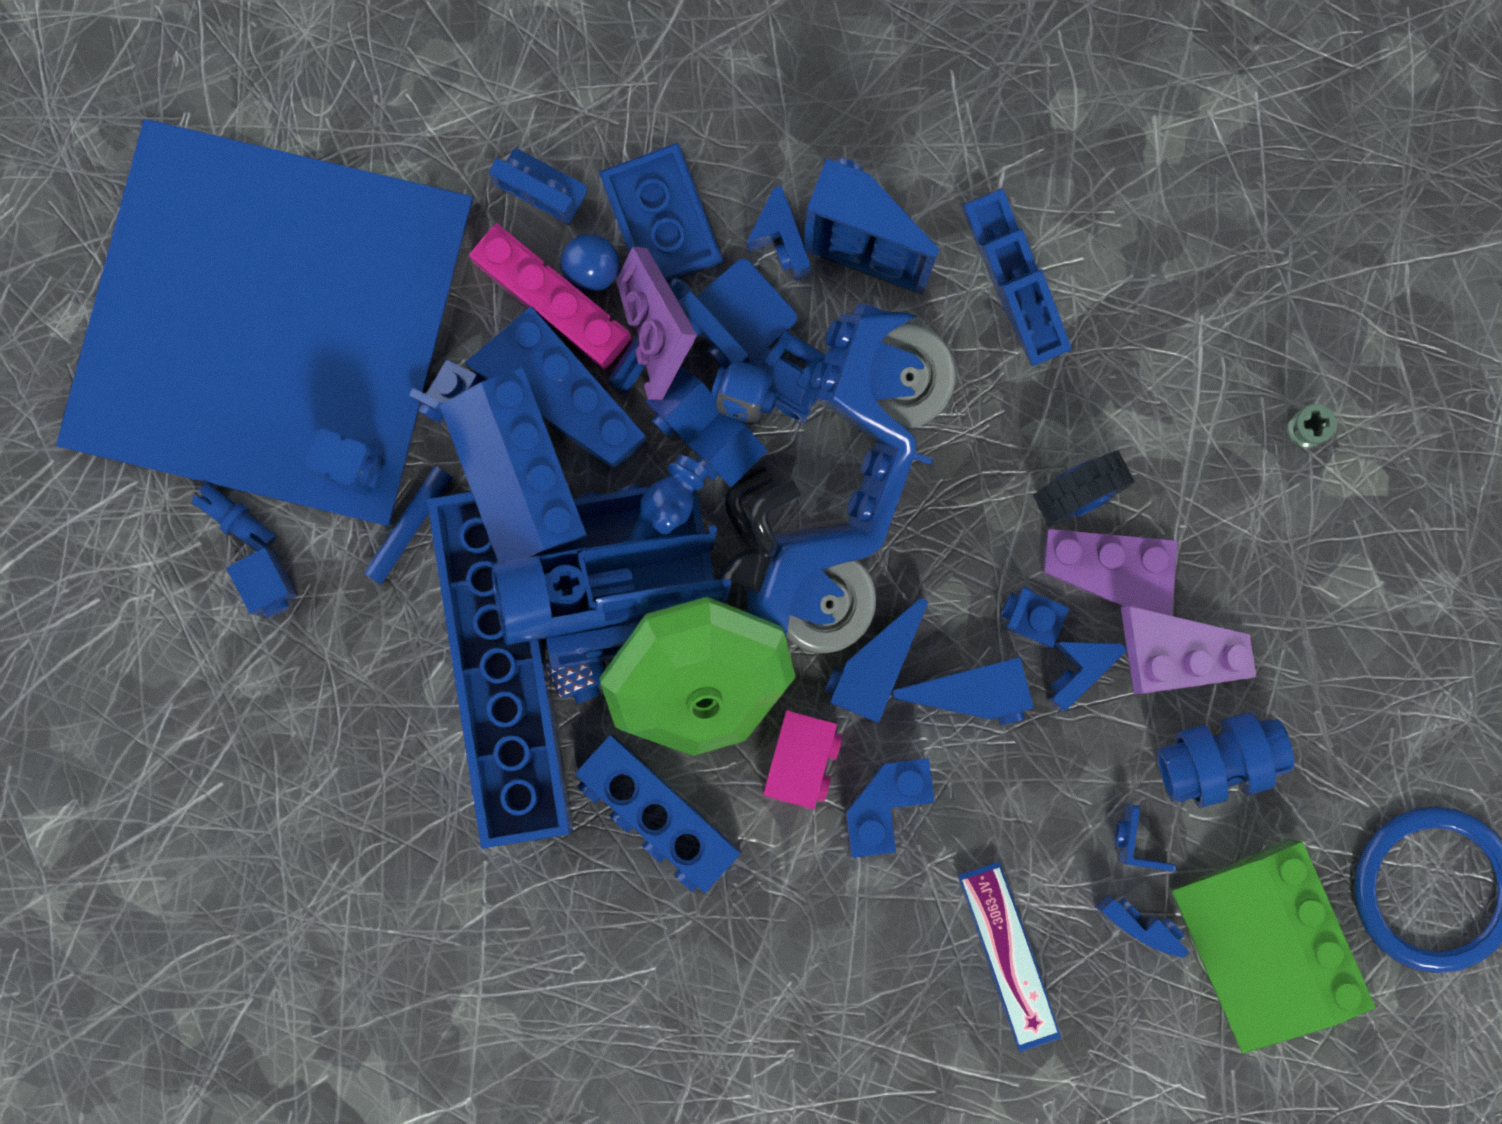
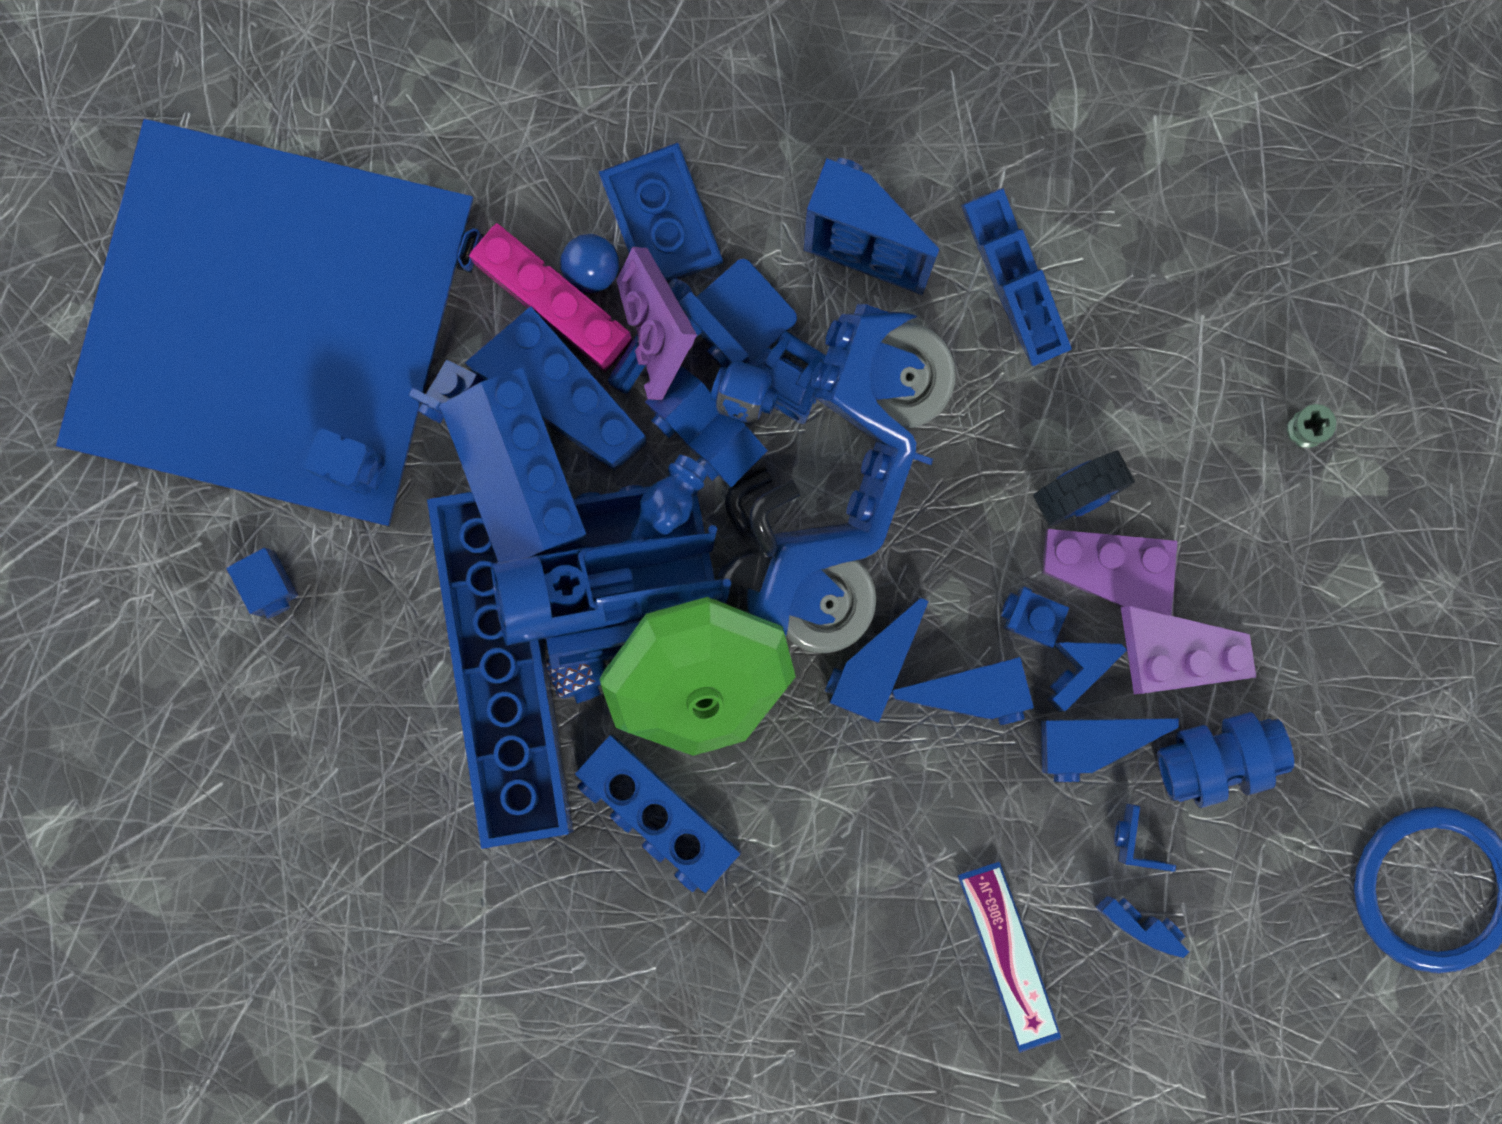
blue pin [191,483,277,552] -> none
blue piece [364,466,453,585] -> none
blue bracket [488,148,588,225] -> none
blue slope [747,186,811,280] -> none
dark pink brick [763,710,843,810] -> none
blue brick [845,758,935,858] -> none
bright green slope [1171,839,1376,1054] -> none
none -> blue piece [457,228,484,273]
none -> blue slope [1041,718,1179,782]

